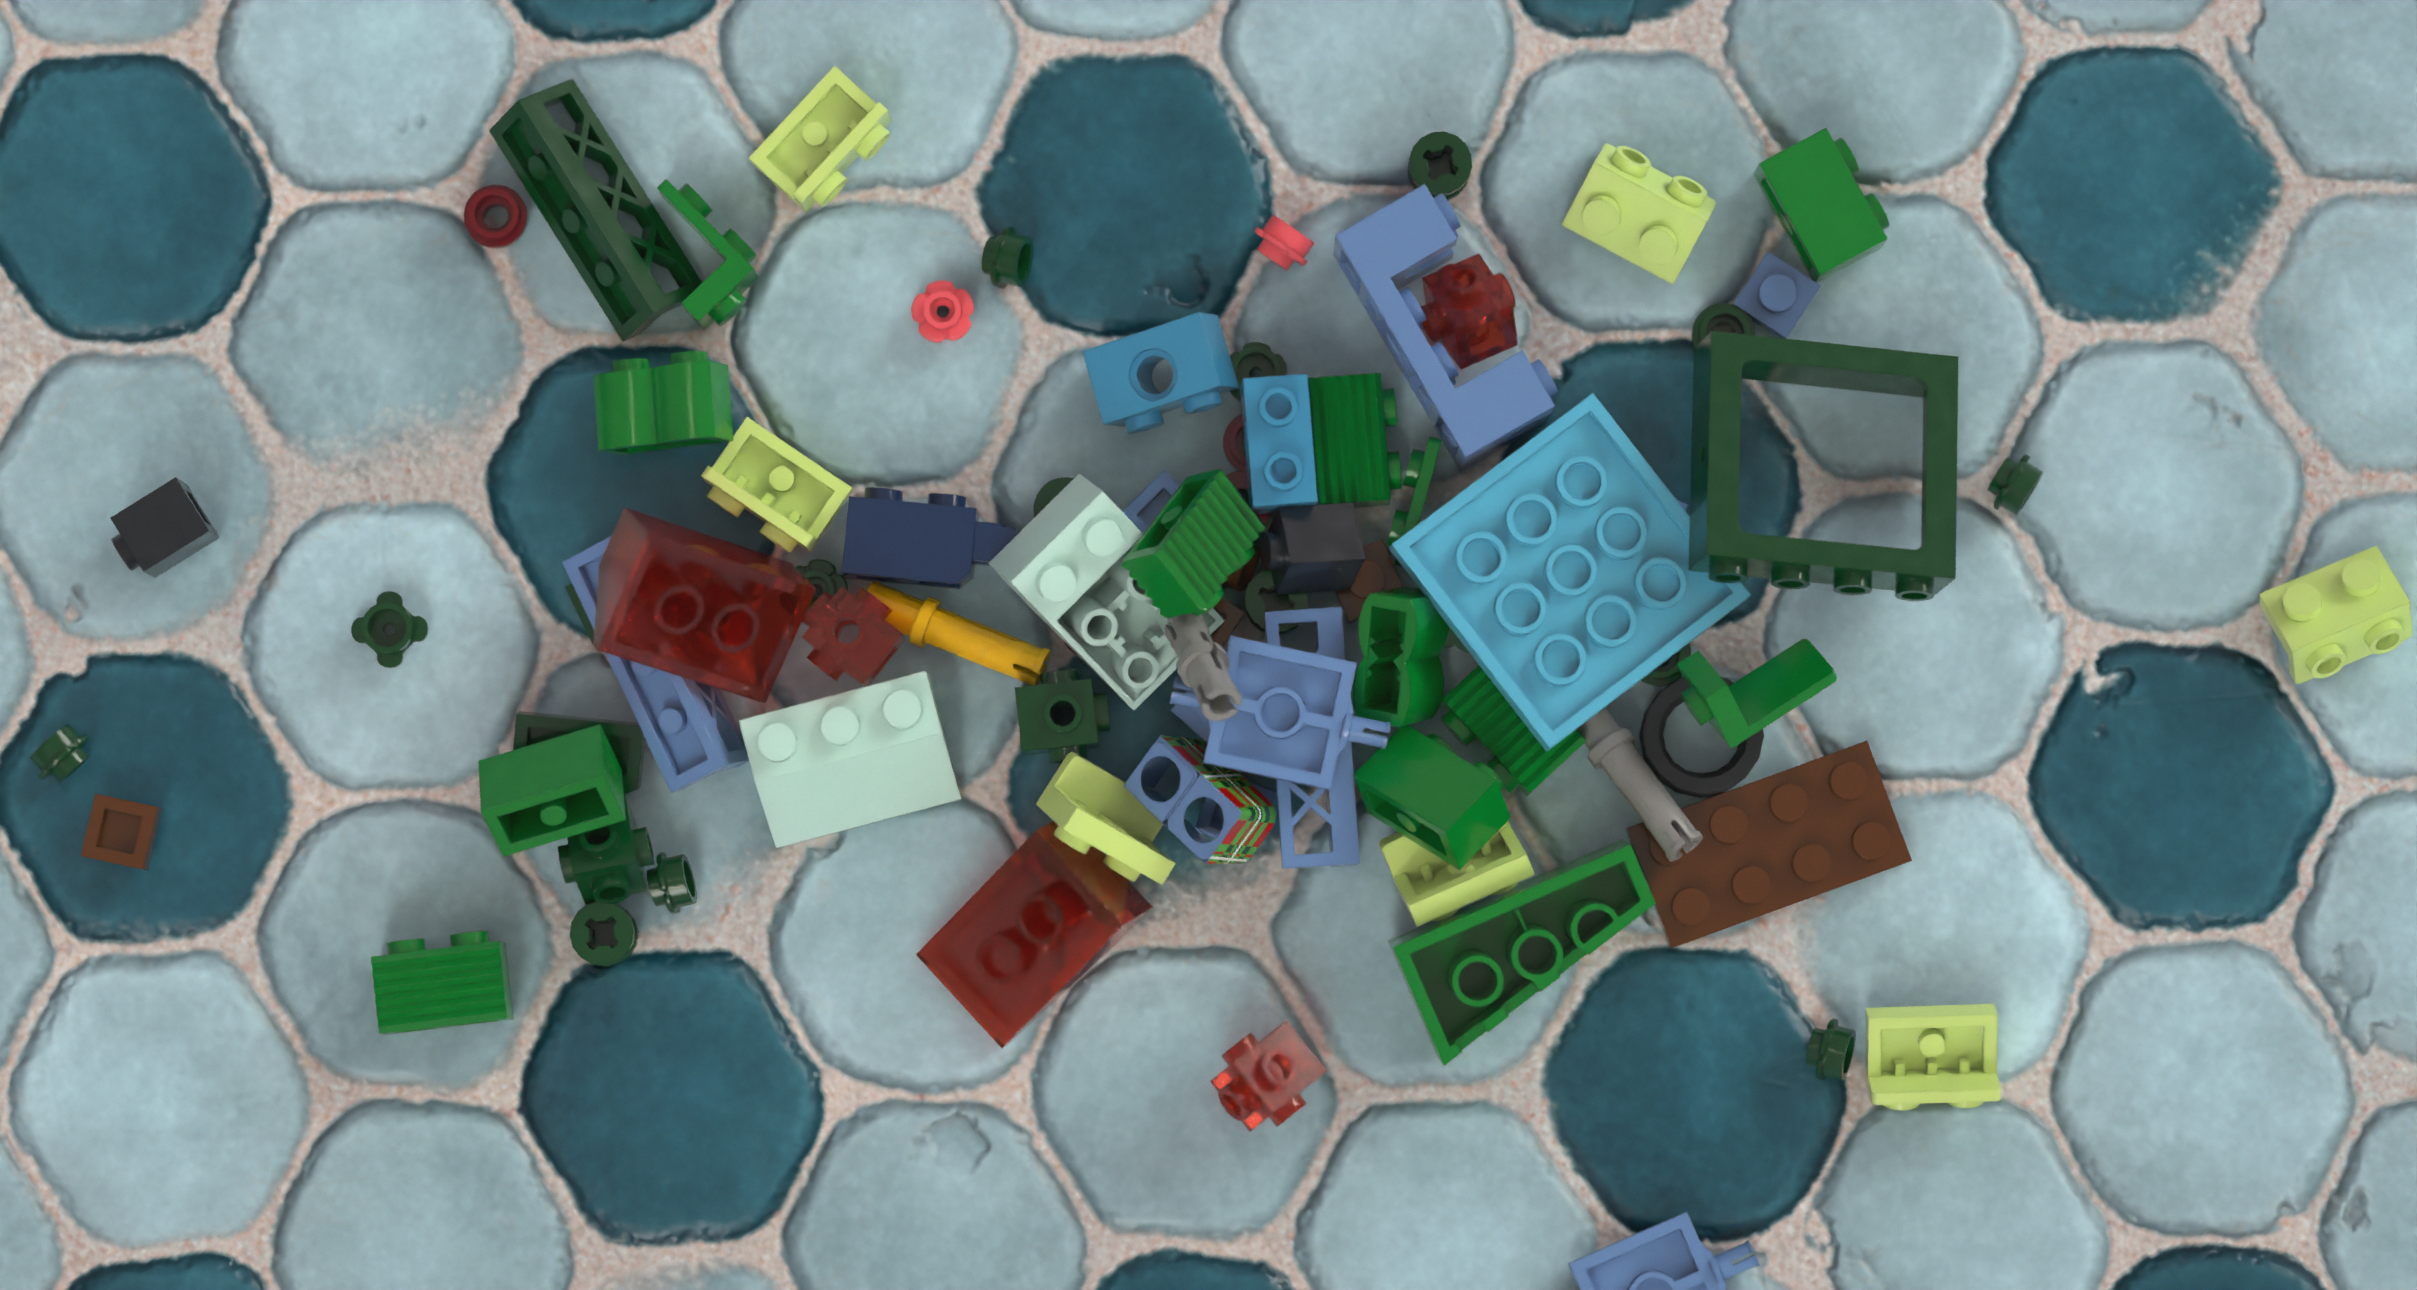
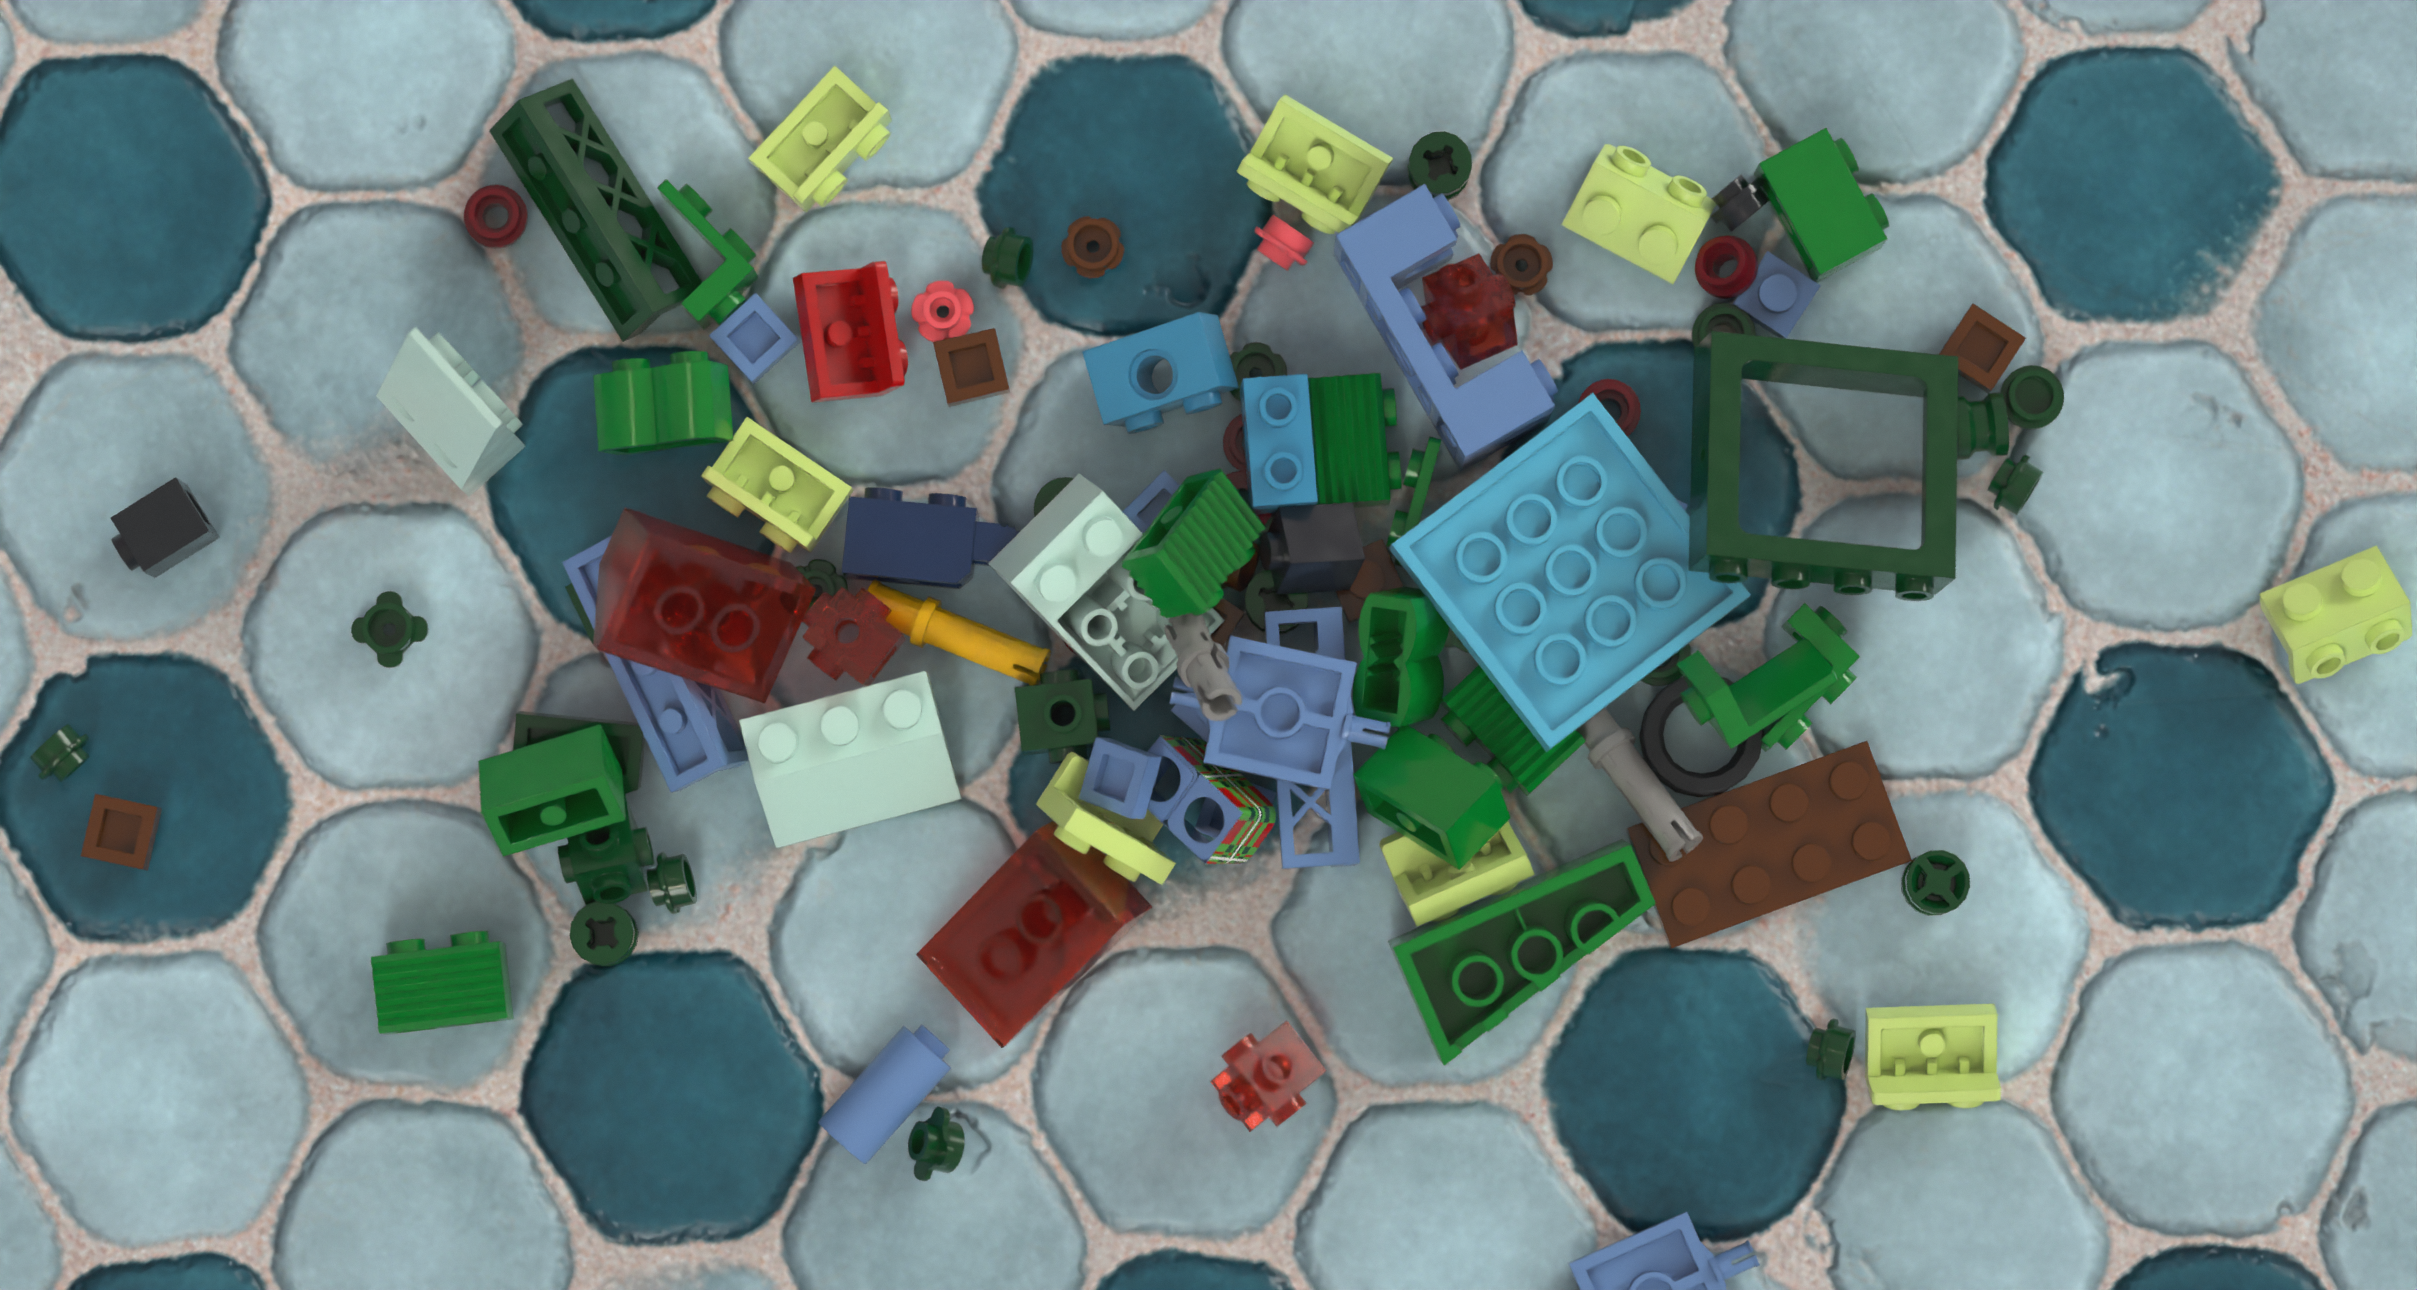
none -> light aqua slope [376,327,525,497]
none -> medium blue plate [709,293,800,385]
none -> red bracket [793,261,908,403]
none -> medium blue brick [818,1024,951,1165]
none -> dark green plate [908,1107,965,1181]
none -> reddish brown plate [933,328,1010,407]
none -> reddish brown plate [1061,216,1124,278]
none -> medium blue plate [1079,737,1162,819]
none -> yellowish green bracket [1237,94,1394,234]
none -> reddish brown plate [1490,234,1553,296]
none -> dark red plate [1578,379,1641,437]
none -> dark red plate [1695,235,1758,299]
none -> black plate [1710,175,1770,232]
none -> green bracket [1761,603,1860,752]
none -> dark green wheel [1901,850,1970,916]
none -> reddish brown plate [1938,303,2026,393]
none -> dark green wheel [1957,392,2009,460]
none -> dark green plate [2000,365,2064,430]

